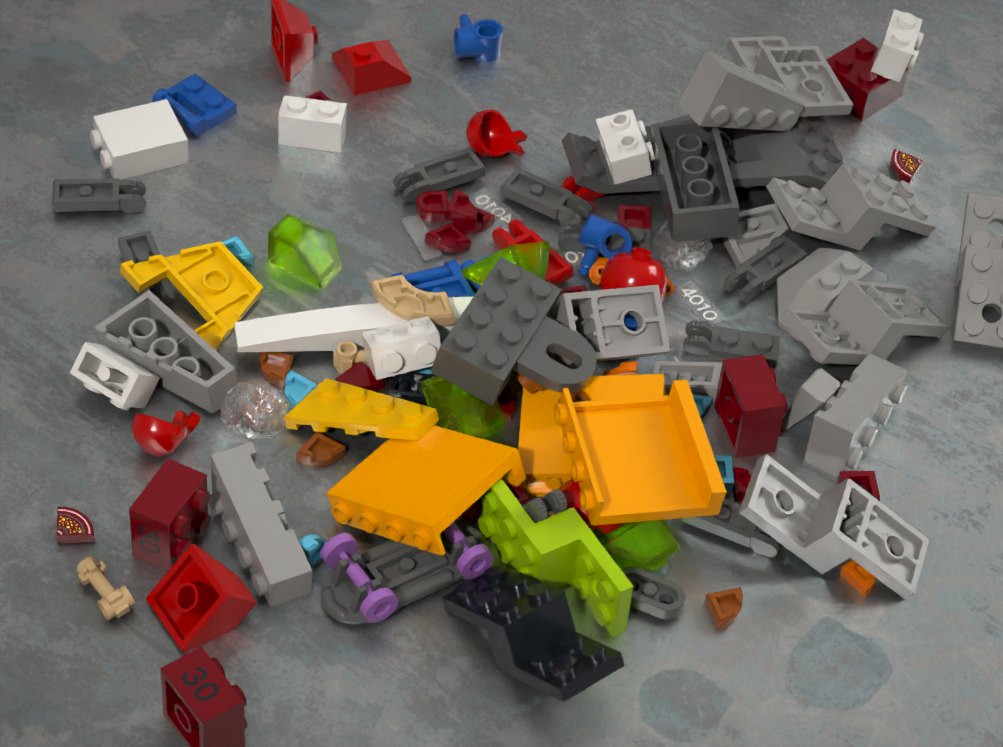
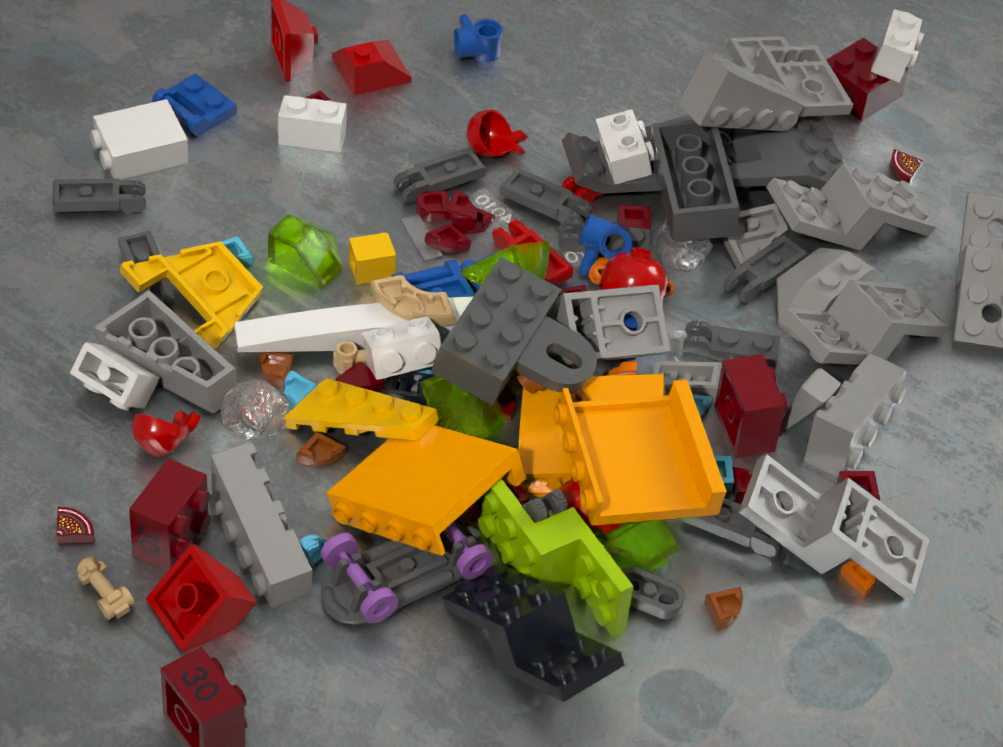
clear sticker [674,280,728,326] -> none
none -> yellow panel [348,233,396,285]

